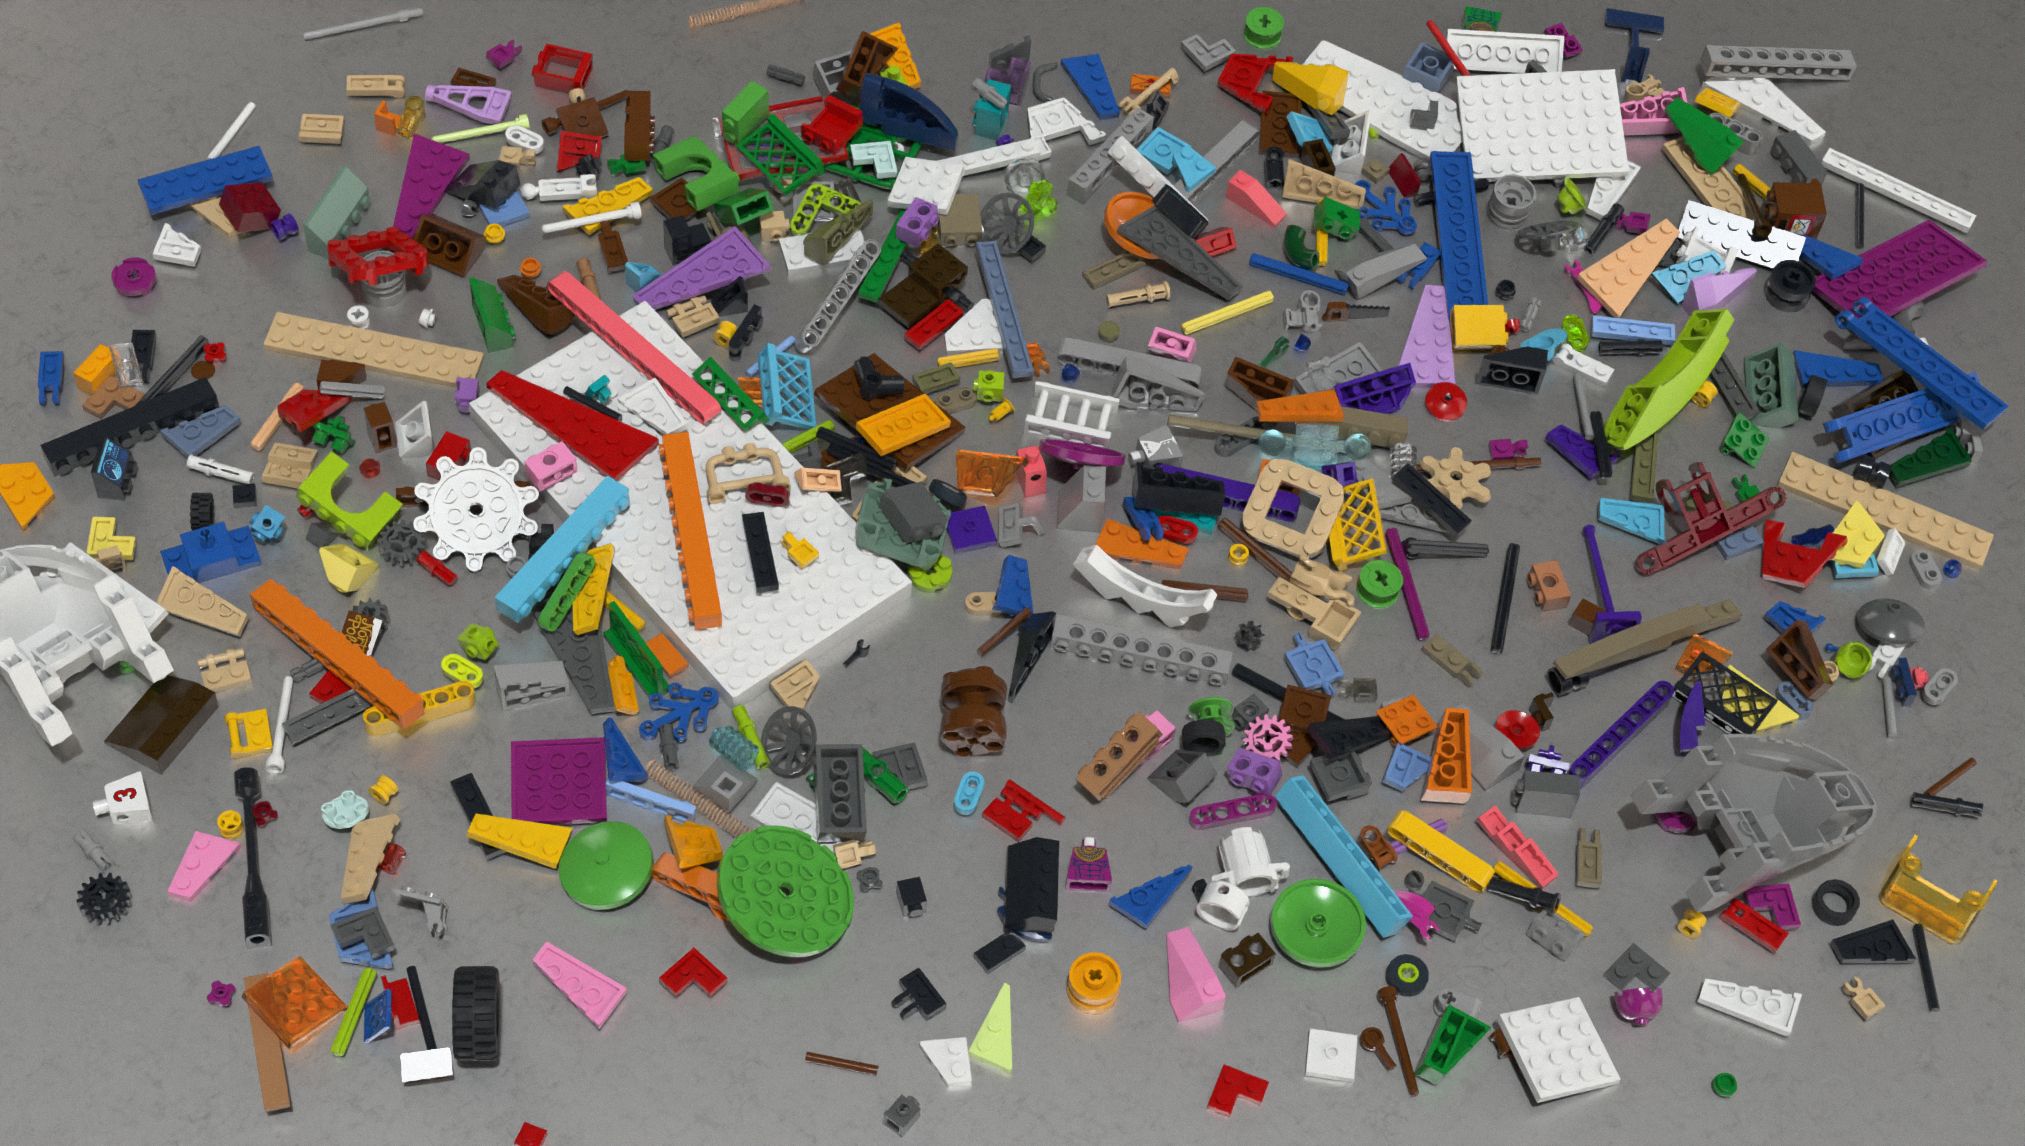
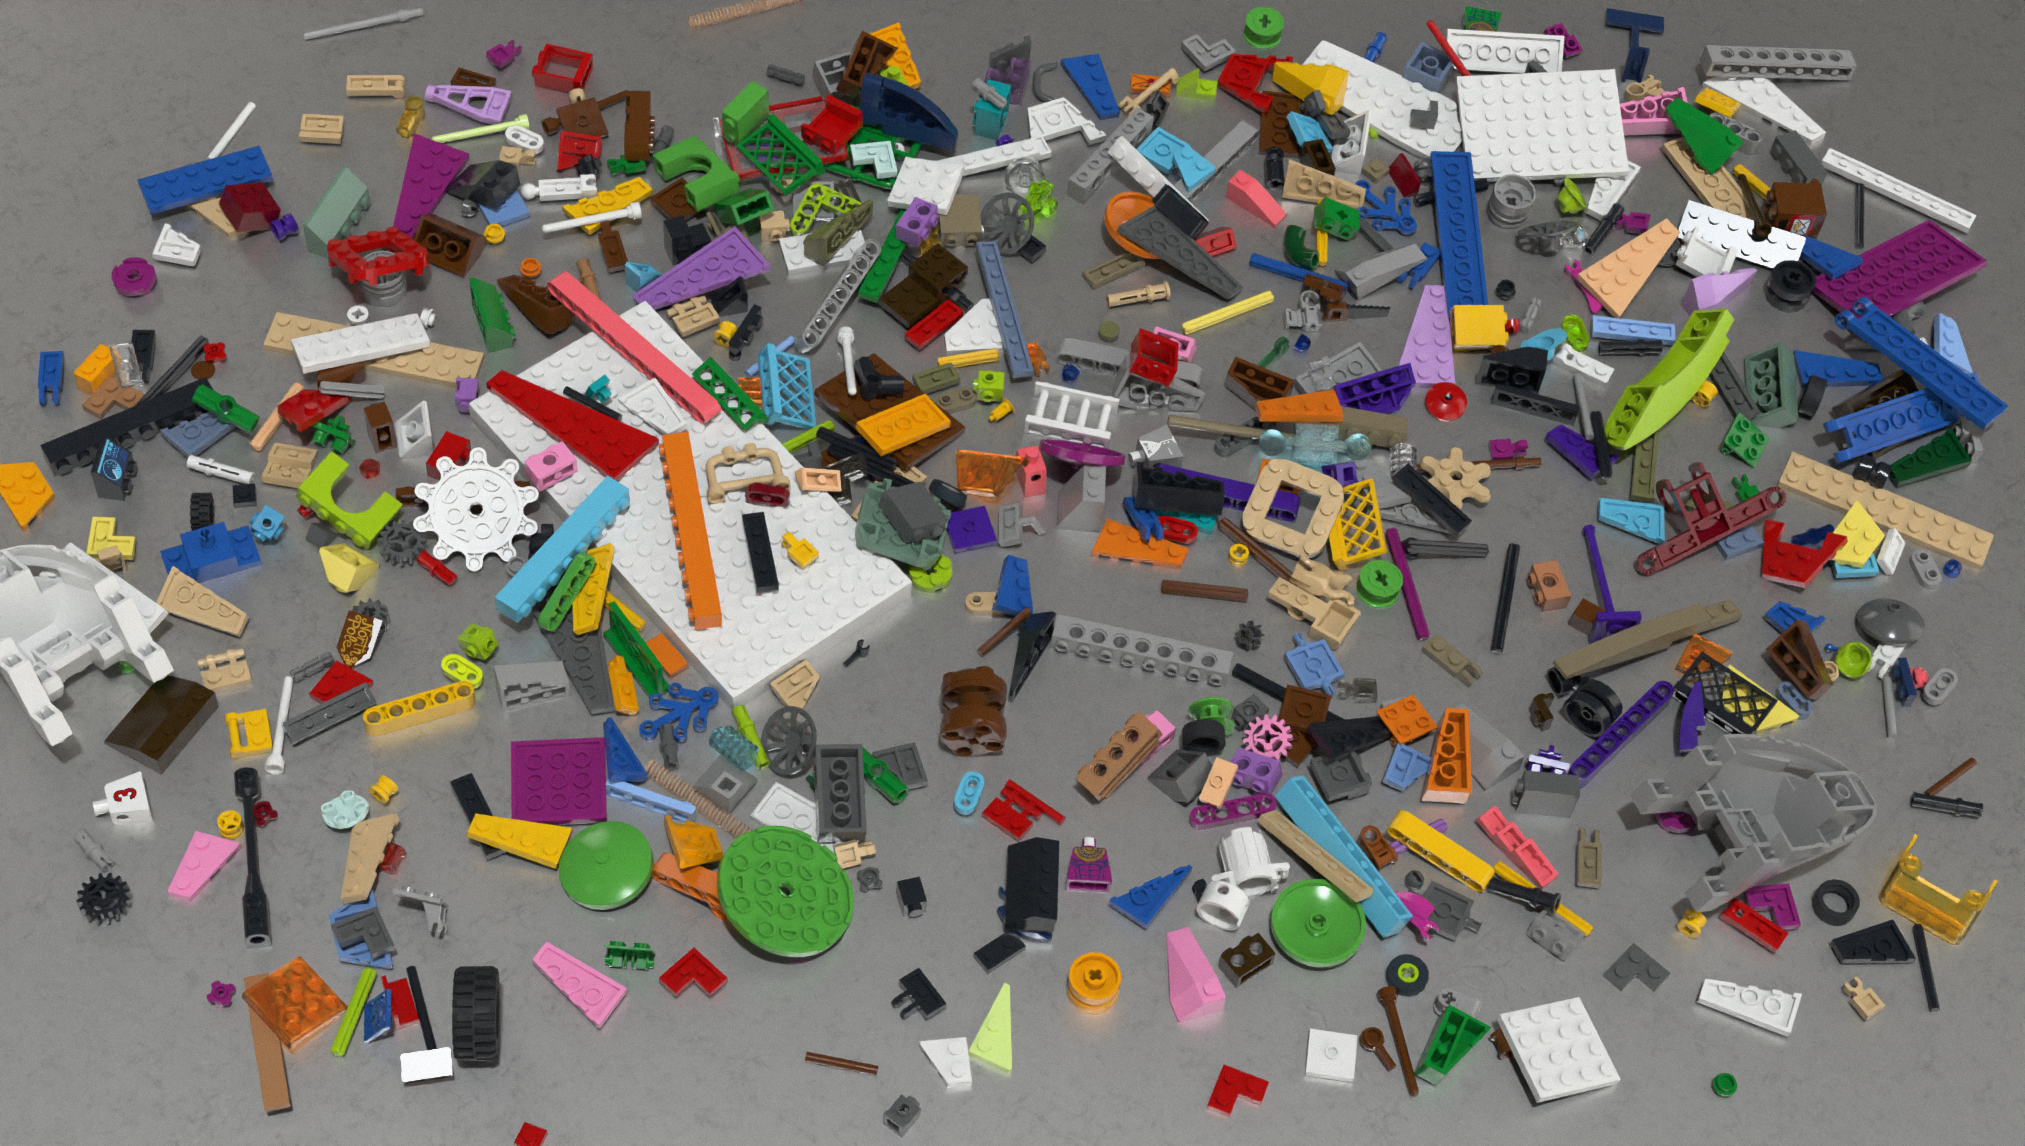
orange brick [250,579,425,730] -> none
orange panel [374,100,404,136] -> none
white arch [1073,545,1217,628] -> none
red dish [1495,710,1540,749] -> none
magenta cylinder [1614,988,1663,1025] -> none
medium azure wing [1651,250,1727,305] -> none
none -> green piece [192,384,260,434]
none -> white plate [291,313,430,374]
none -> green hinge [603,941,655,970]
none -> white piece [837,327,857,395]
none -> red window [1129,328,1179,387]
none -> lime slope [1176,68,1217,101]
none -> light nougat plate [1199,757,1239,809]
none -> tan plate [1258,810,1374,902]
none -> dark grey plate [1299,90,1327,117]
none -> reddish brown plate [1303,273,1347,302]
none -> blue pin [1363,32,1388,63]
none -> black fence [1491,383,1580,426]
none -> black wheel [1563,679,1623,737]
none -> light blue wing [1934,313,1973,374]

